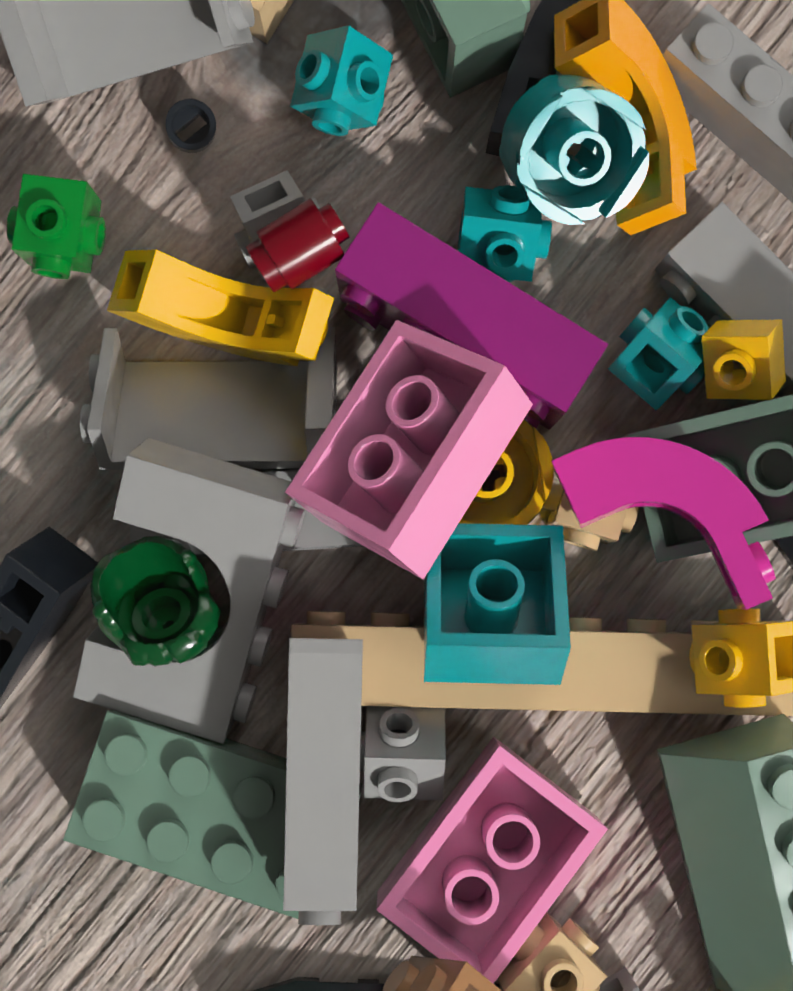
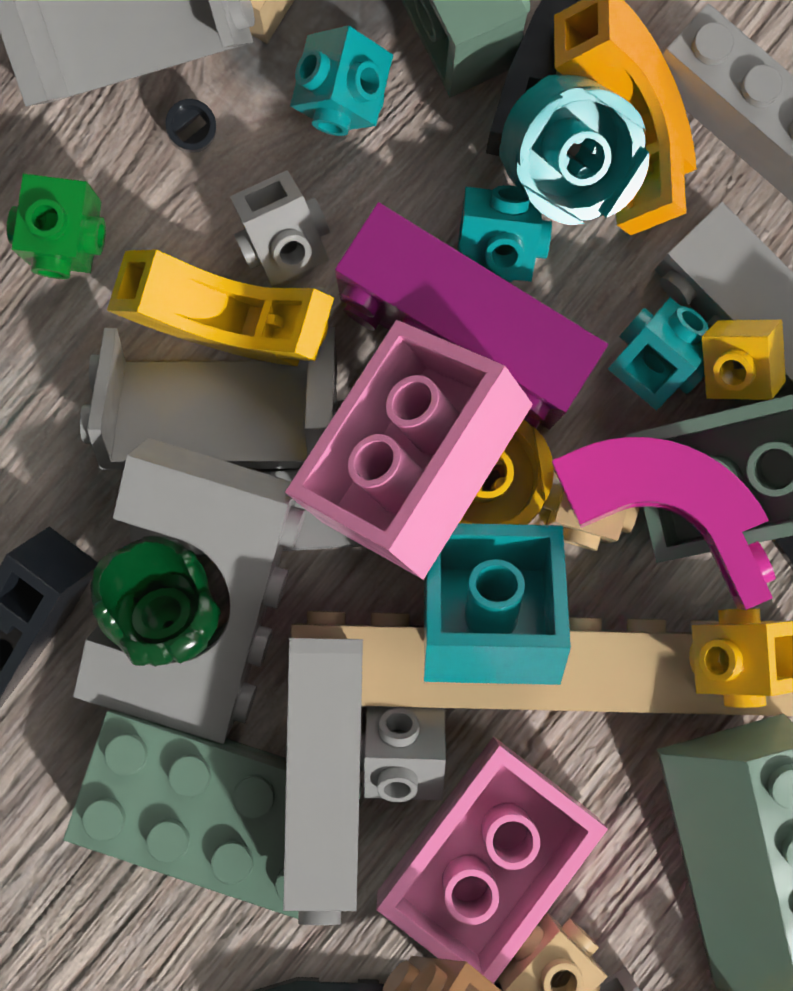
dark red brick [245,198,350,293] -> none

